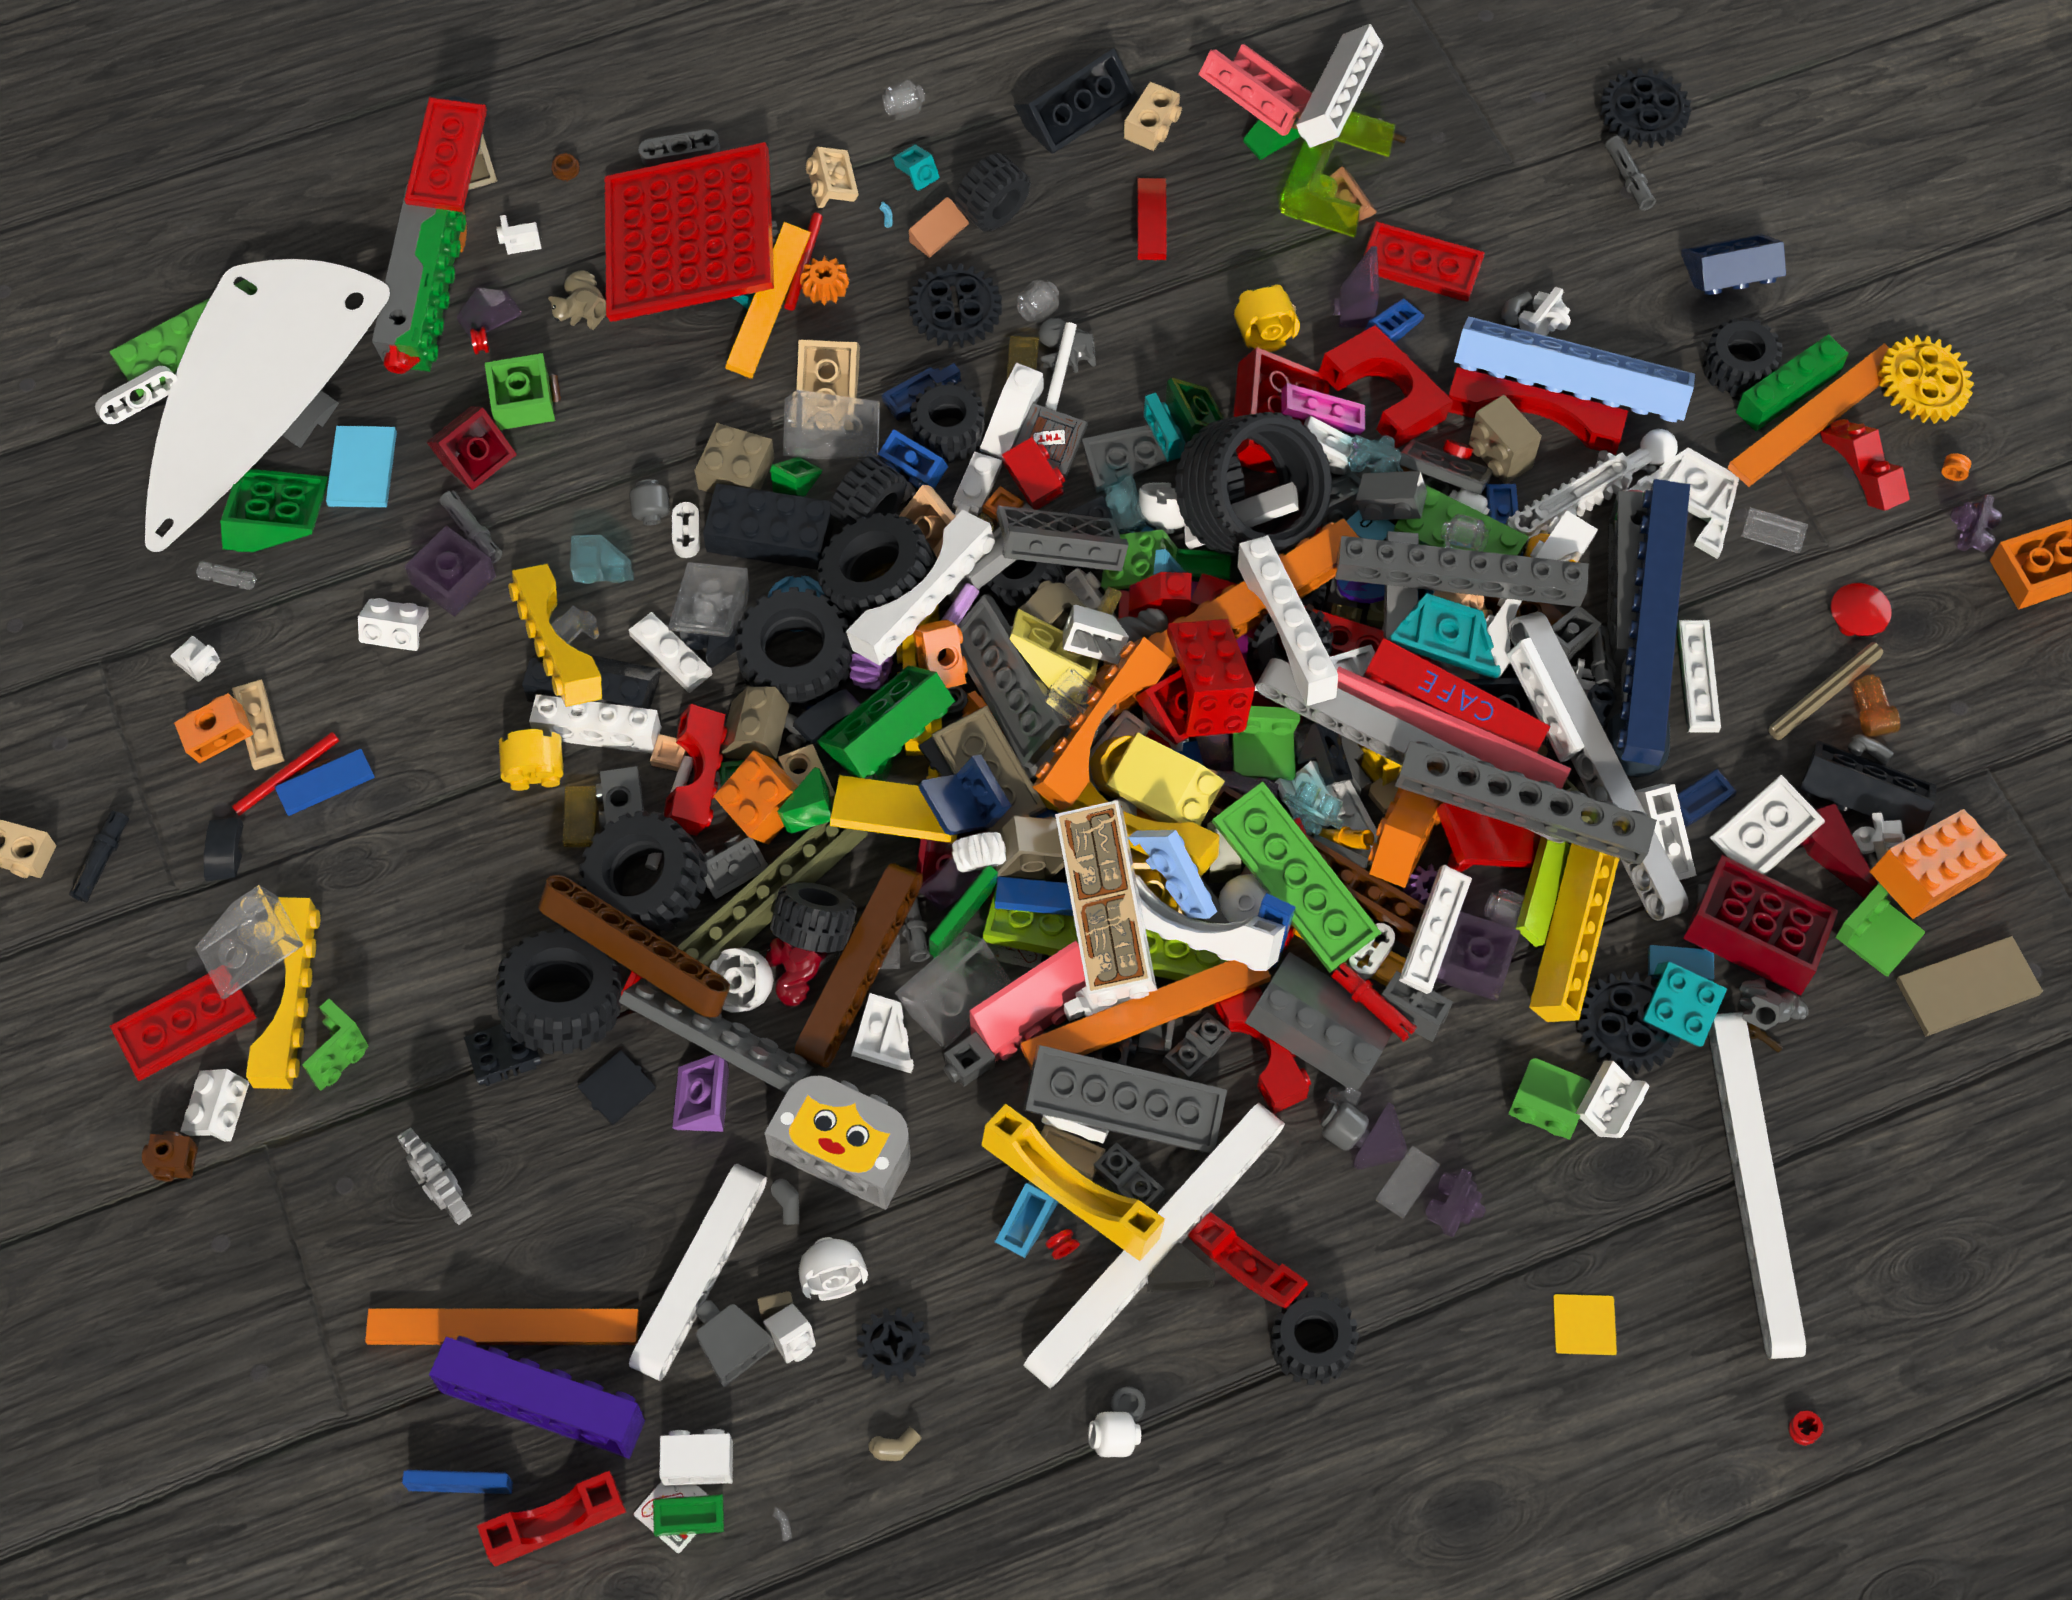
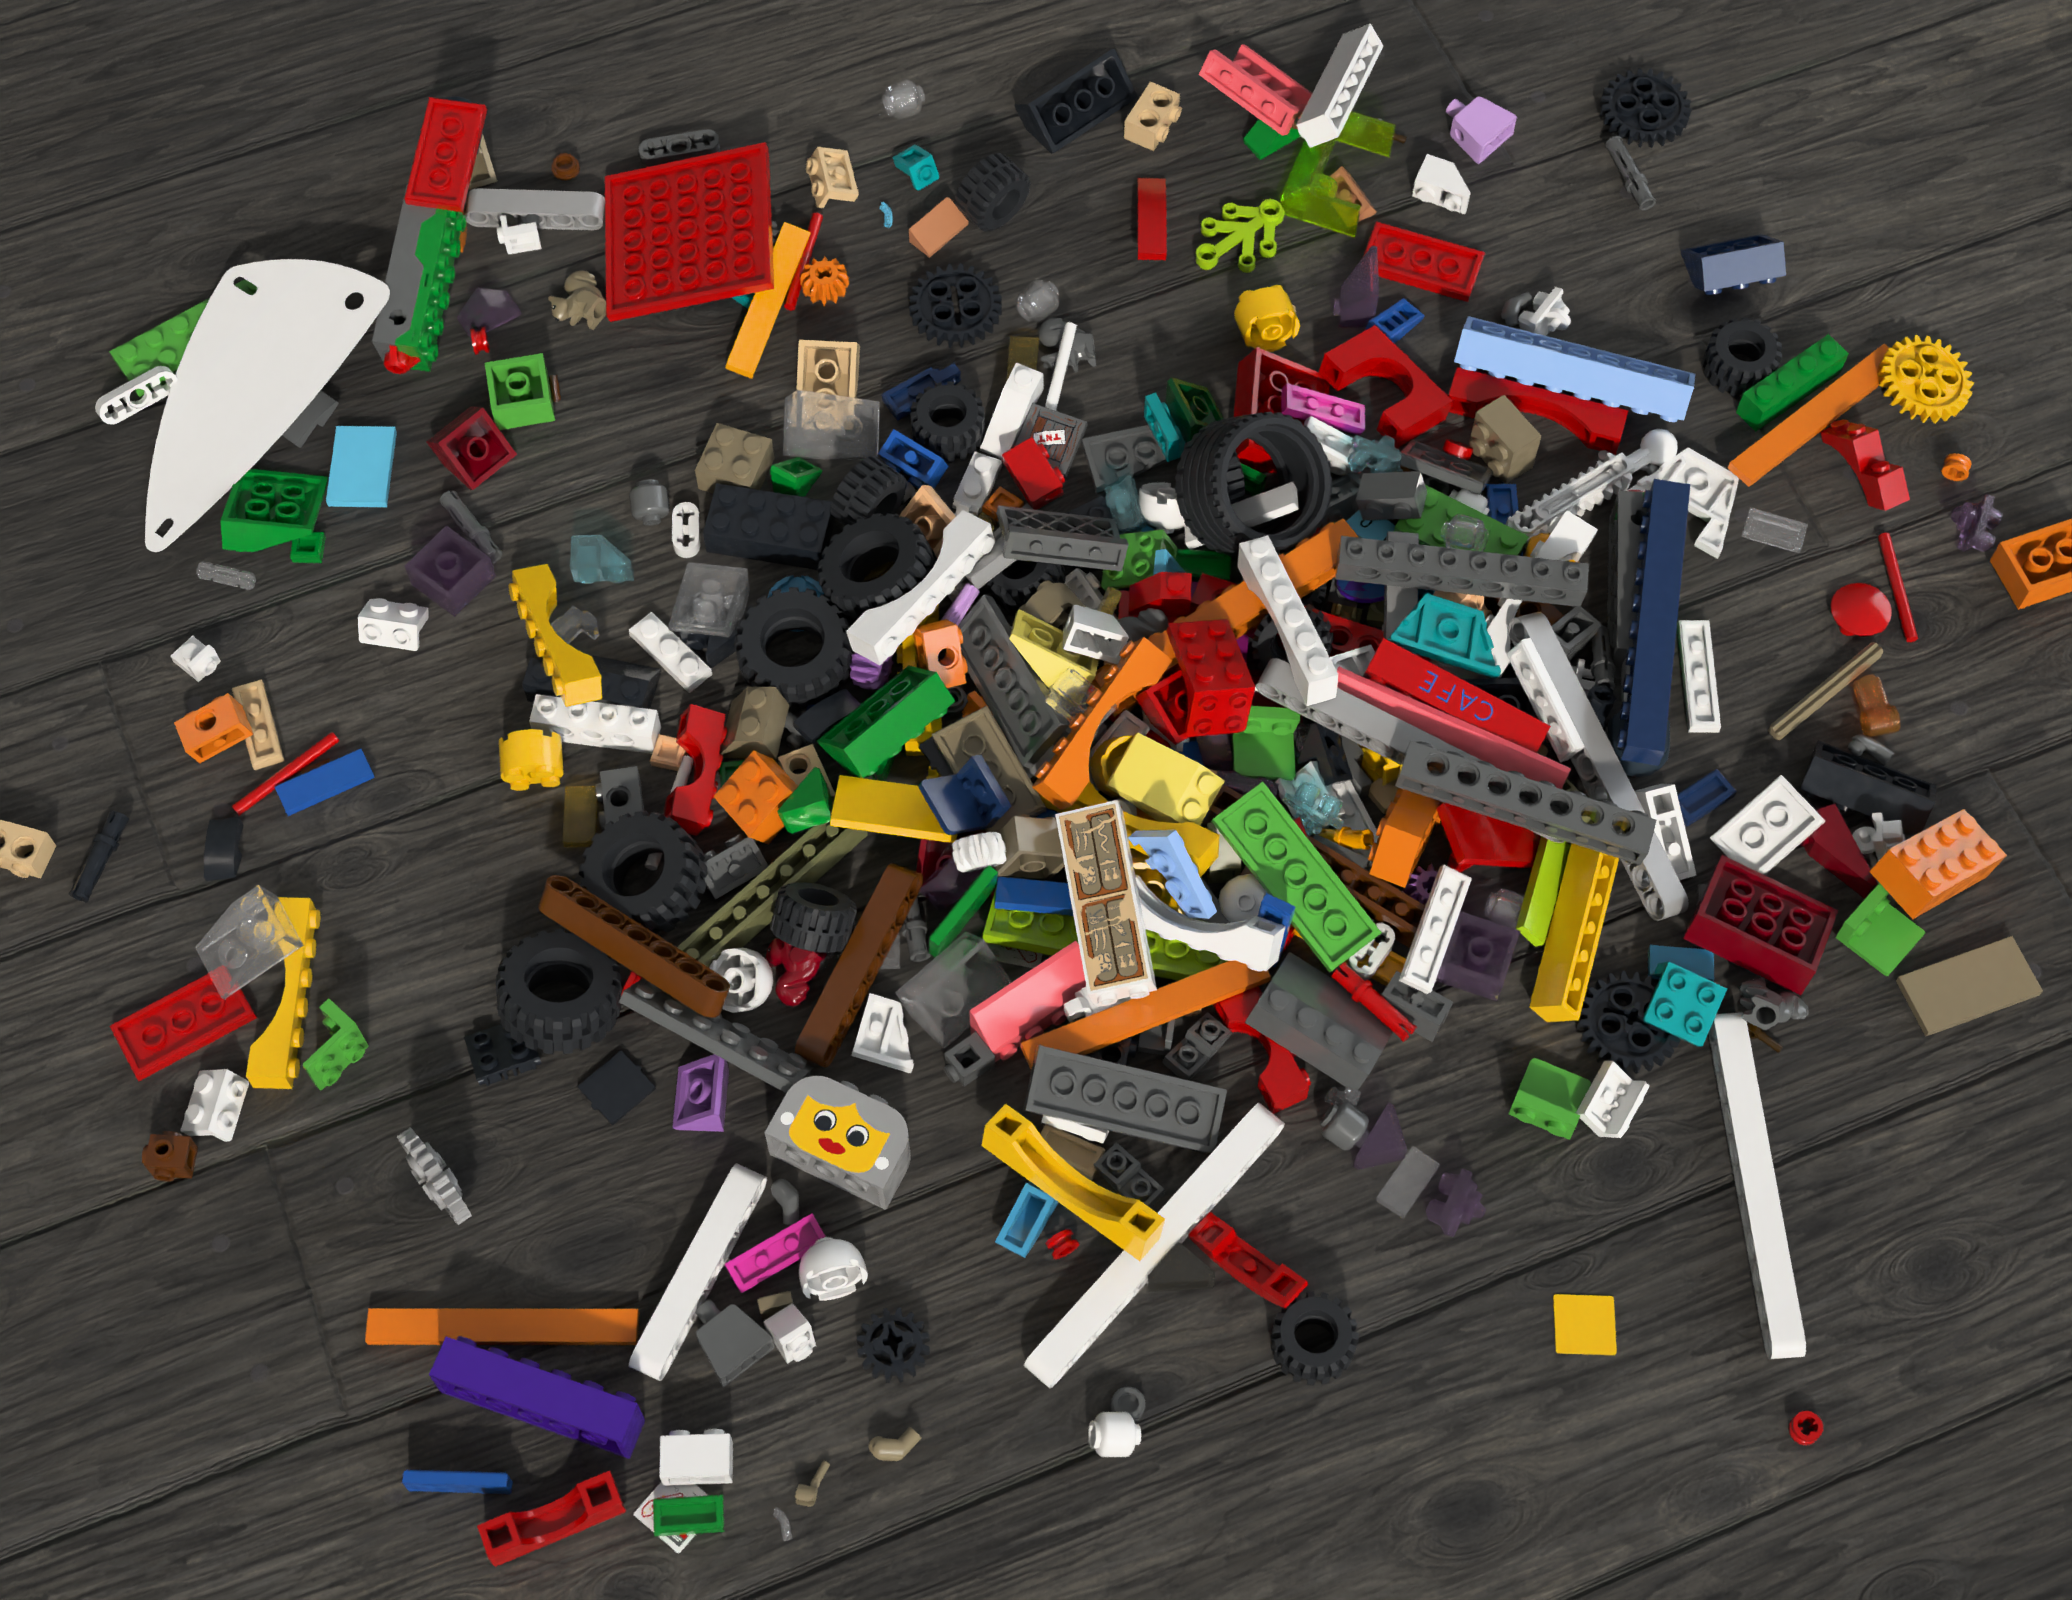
none -> green tile [290,532,326,563]
none -> light grey beam [465,188,605,230]
none -> dark pink plate [724,1213,826,1293]
none -> dark tan hand [795,1461,830,1507]
none -> lime plant [1196,199,1285,273]
none -> green tile [1240,463,1267,496]
none -> white slope [1412,154,1470,214]
none -> lavender torso [1446,97,1517,164]
none -> red bar [1878,533,1918,642]

